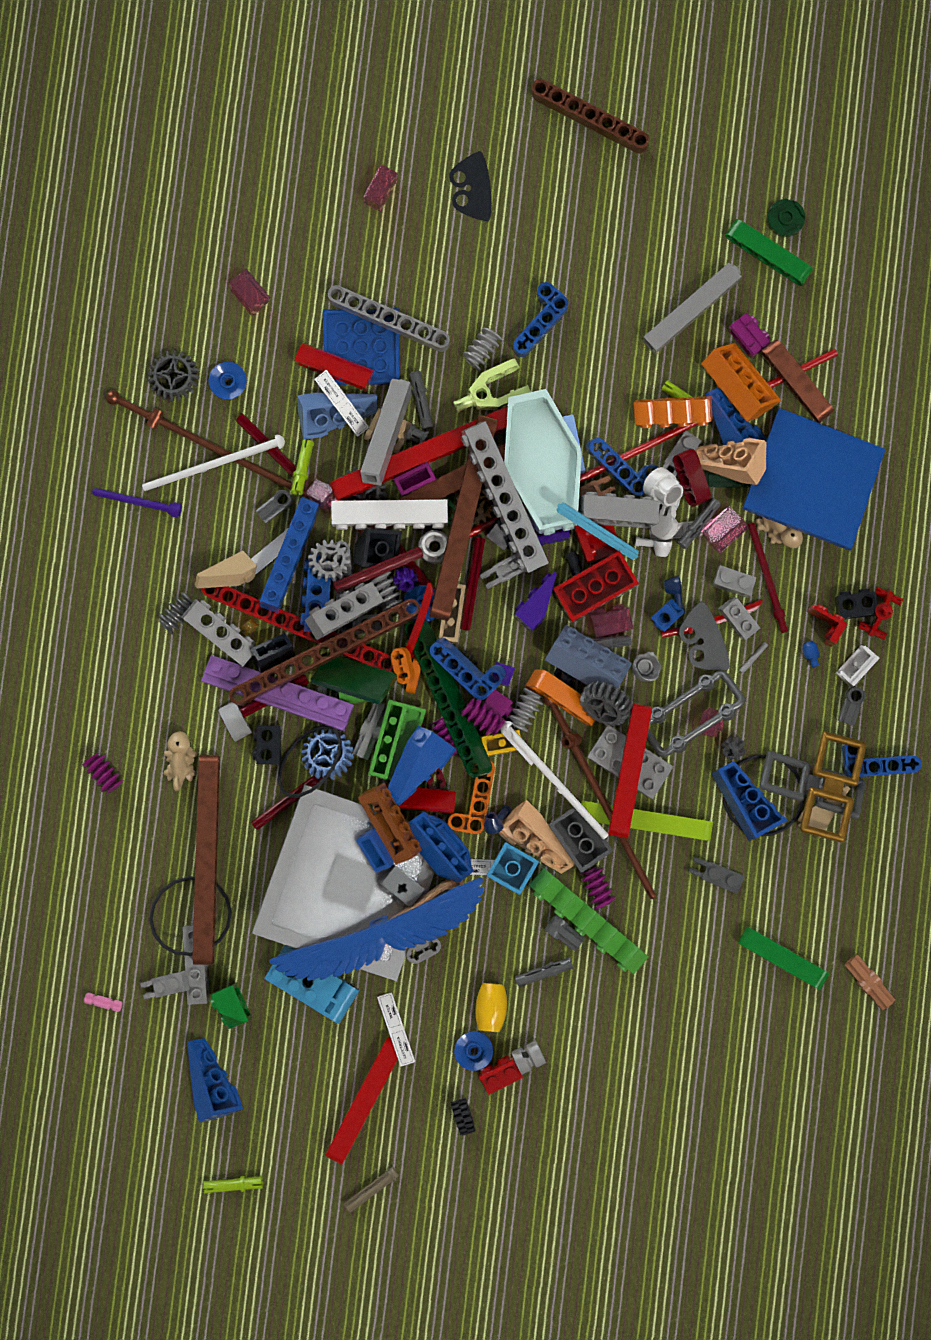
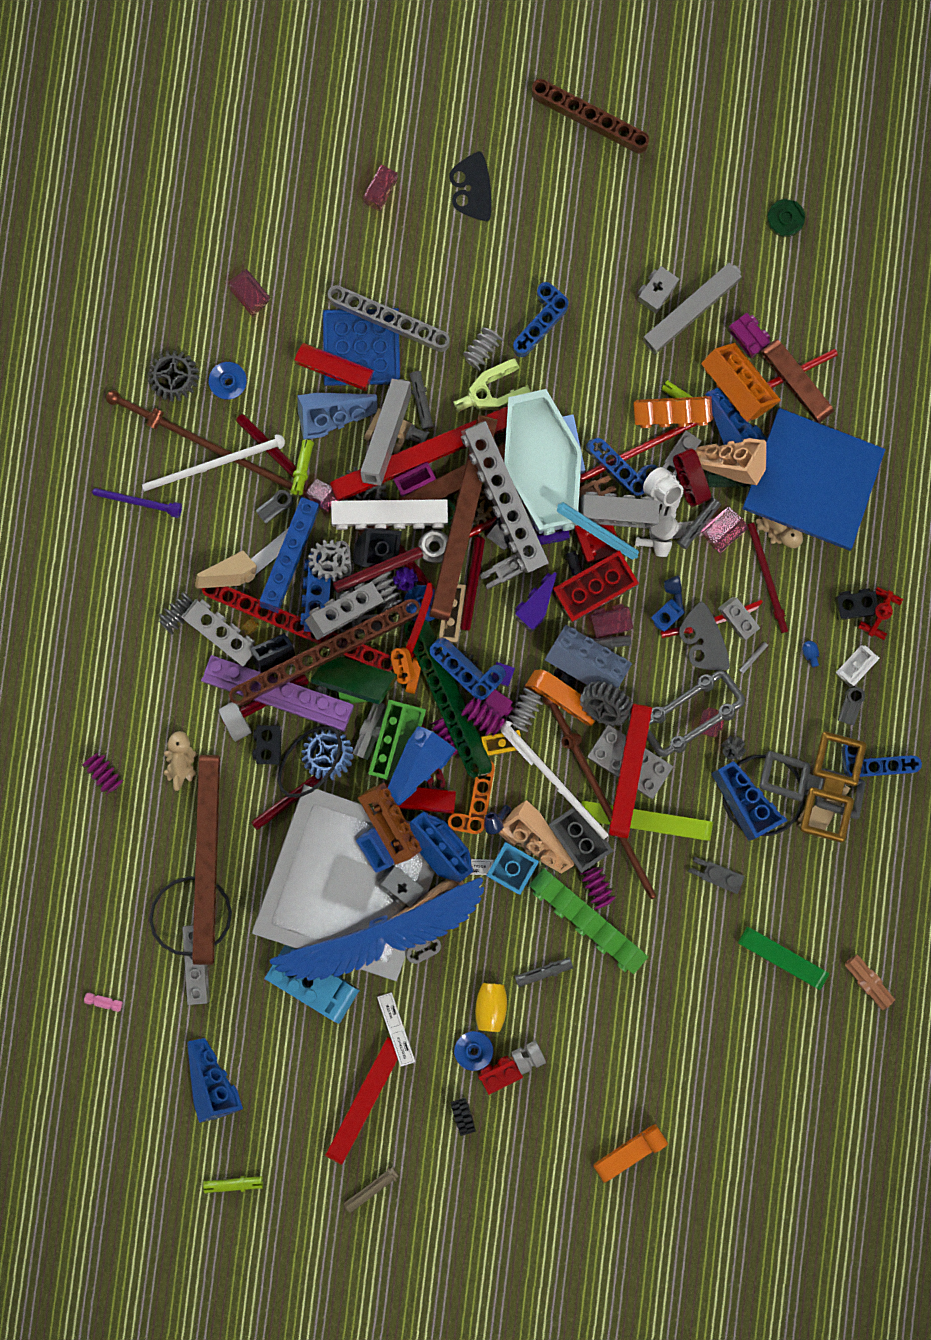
light grey hinge [140,971,190,999] -> none
green slope [210,982,252,1029] -> none
white sticker [315,370,369,437] -> none
dark grey piece [544,914,585,951] -> none
light grey hair [632,652,661,682] -> none
light grey brick [712,565,757,598] -> none
green beam [725,219,813,286] -> none
red bracket [807,604,848,647] -> none
none -> orange beam [593,1124,668,1183]
none -> light grey brick [637,266,679,314]

